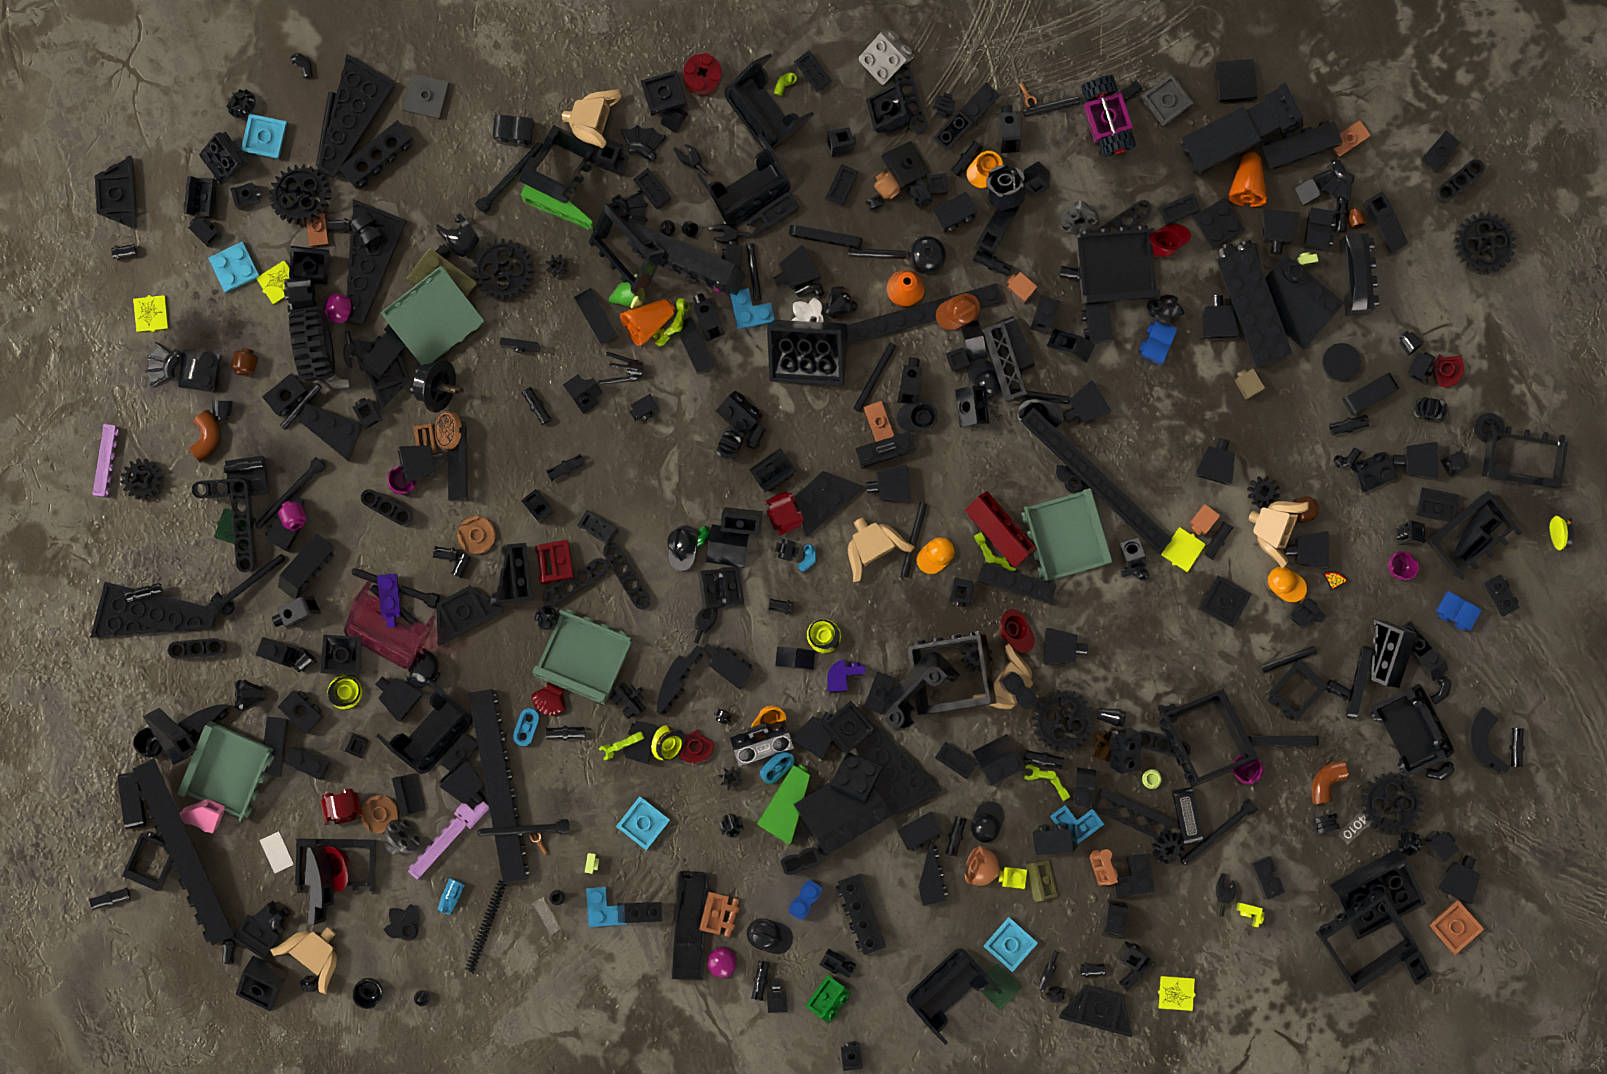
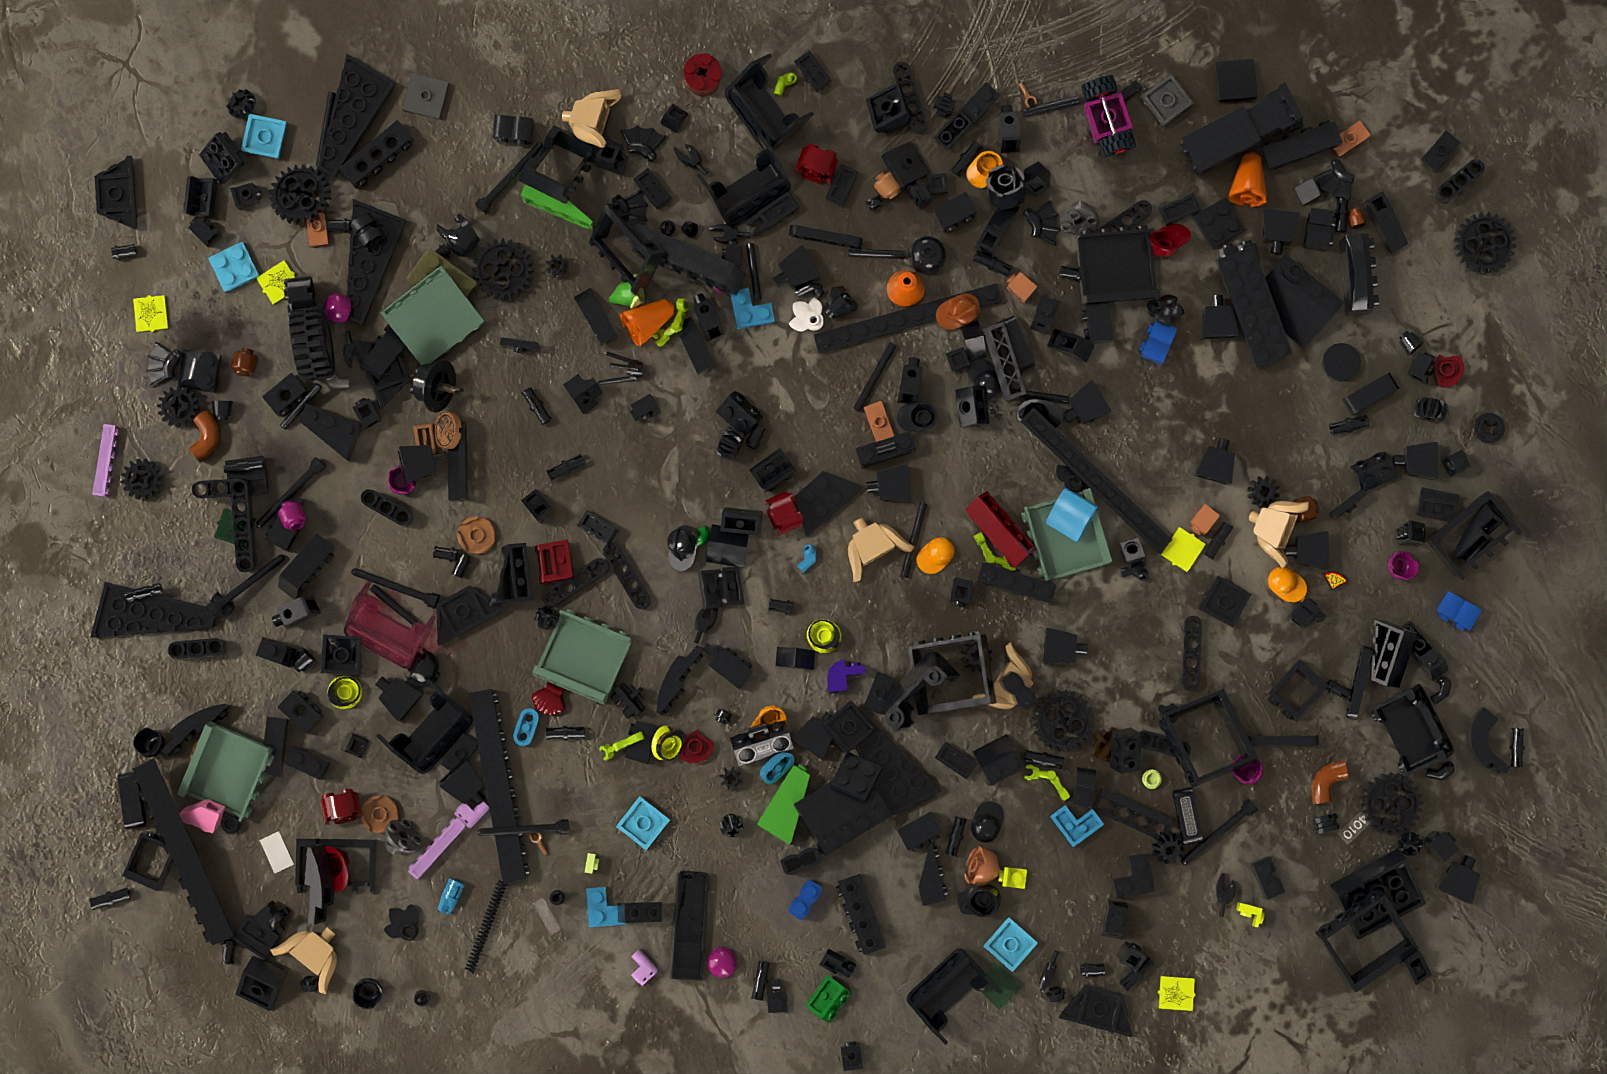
black slope [143,708,197,766] -> none
black rock [234,679,264,710] -> none
black slope [289,246,331,284] -> none
black arm [290,53,312,78] -> none
dark purple hinge [377,573,401,628] -> none
black panel [392,773,425,816] -> none
black plate [641,70,688,116] -> none
nougat plate [699,892,739,937] -> none
black piece [747,918,793,954] -> none
black slope [767,320,848,385] -> none
black gear [775,539,799,561] -> none
black brick [826,127,856,157] -> none
light grey bracket [859,30,915,85] -> none
dark red piece [999,609,1035,653] -> none
olive slope [1026,859,1058,902] -> none
black brick [1032,822,1078,855] -> none
nougat plate [1089,849,1118,886] -> none
black cone [1097,708,1126,728] -> none
dark tan brick [1234,368,1265,400] -> none
black bar [1260,646,1317,673] -> none
yellowish green plate [1295,252,1318,267] -> none
black arm [1333,448,1361,469] -> none
nougat plate [1428,900,1484,955] -> none
black hinge [1482,423,1568,488] -> none
black bracket [1484,574,1519,617] -> none
neon yellow piece [1549,516,1573,550] -> none
none -> black gear [157,386,200,428]
none -> black plate [222,815,241,834]
none -> lavender piece [631,949,659,985]
none -> dark red brick [795,143,838,184]
none -> black helmet [957,884,1001,917]
none -> black arm [1023,200,1061,245]
none -> dark azure slope [1045,488,1098,542]
none -> black beam [1181,616,1202,691]
none -> black plate [1330,489,1367,519]

